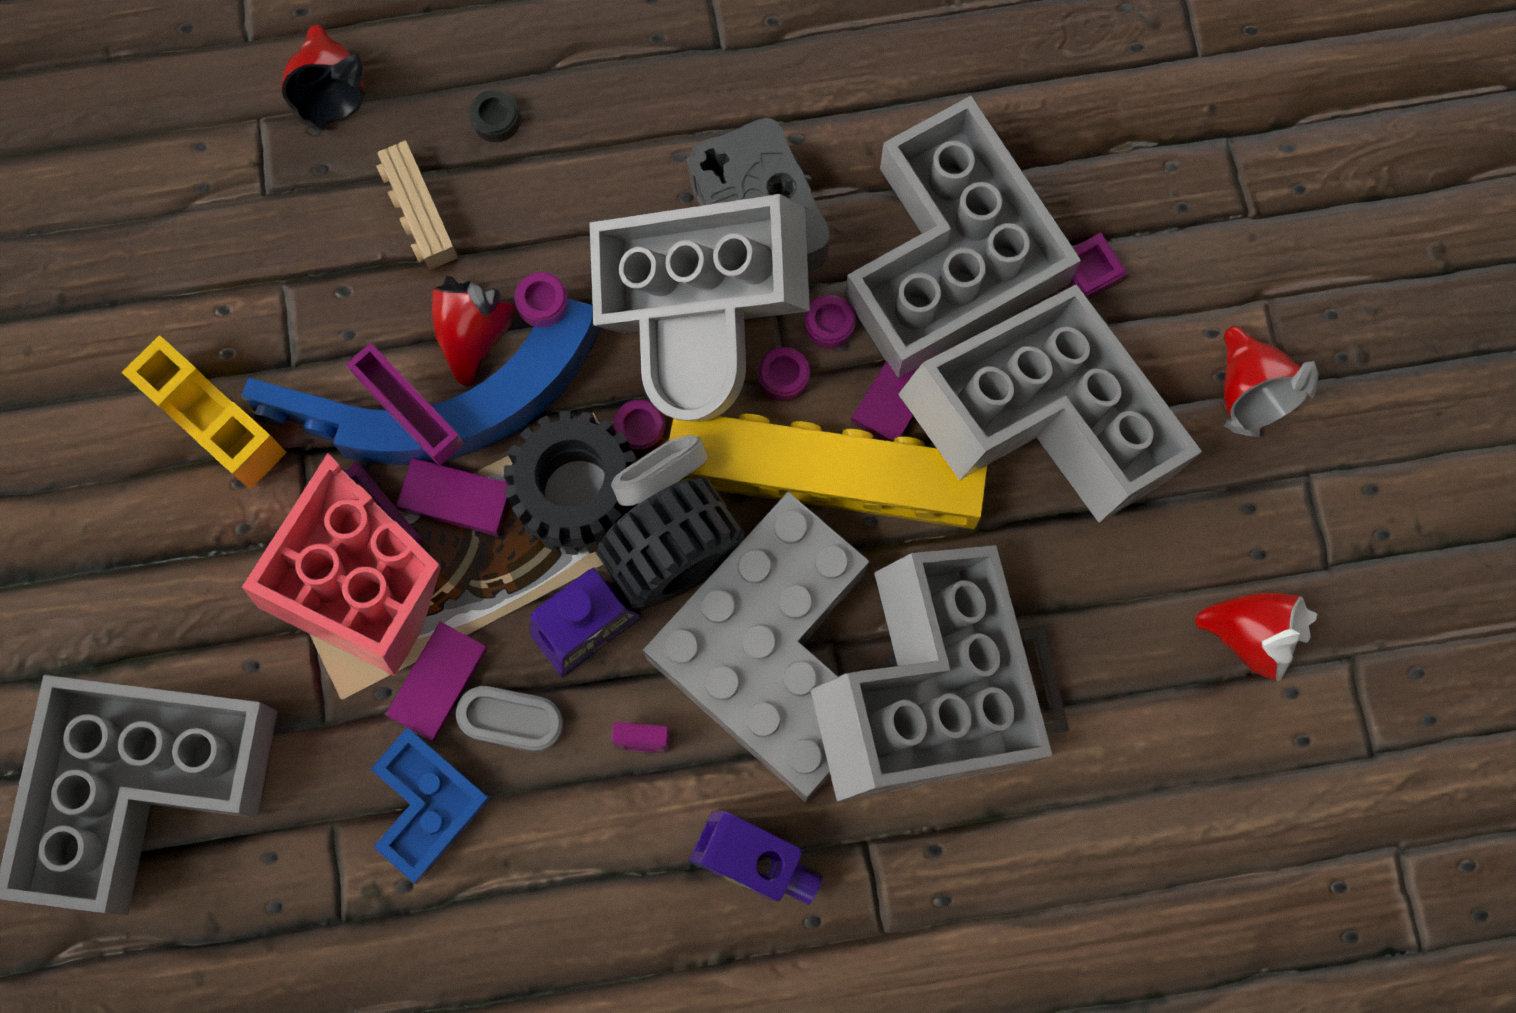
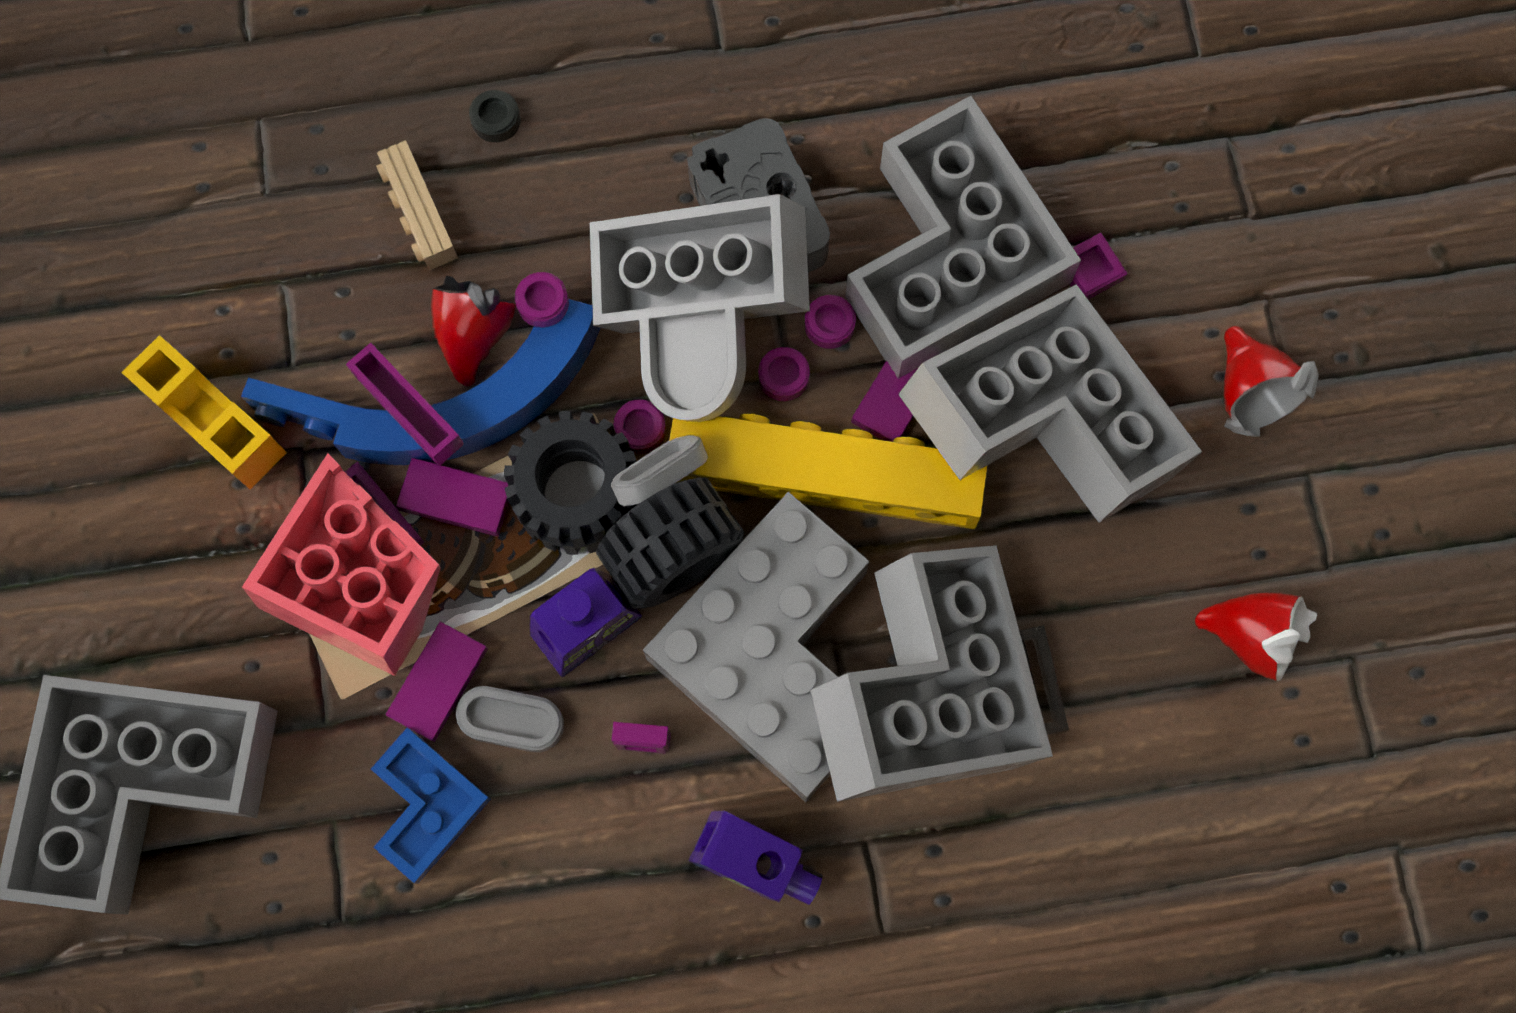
black hat [281,25,365,130] -> none

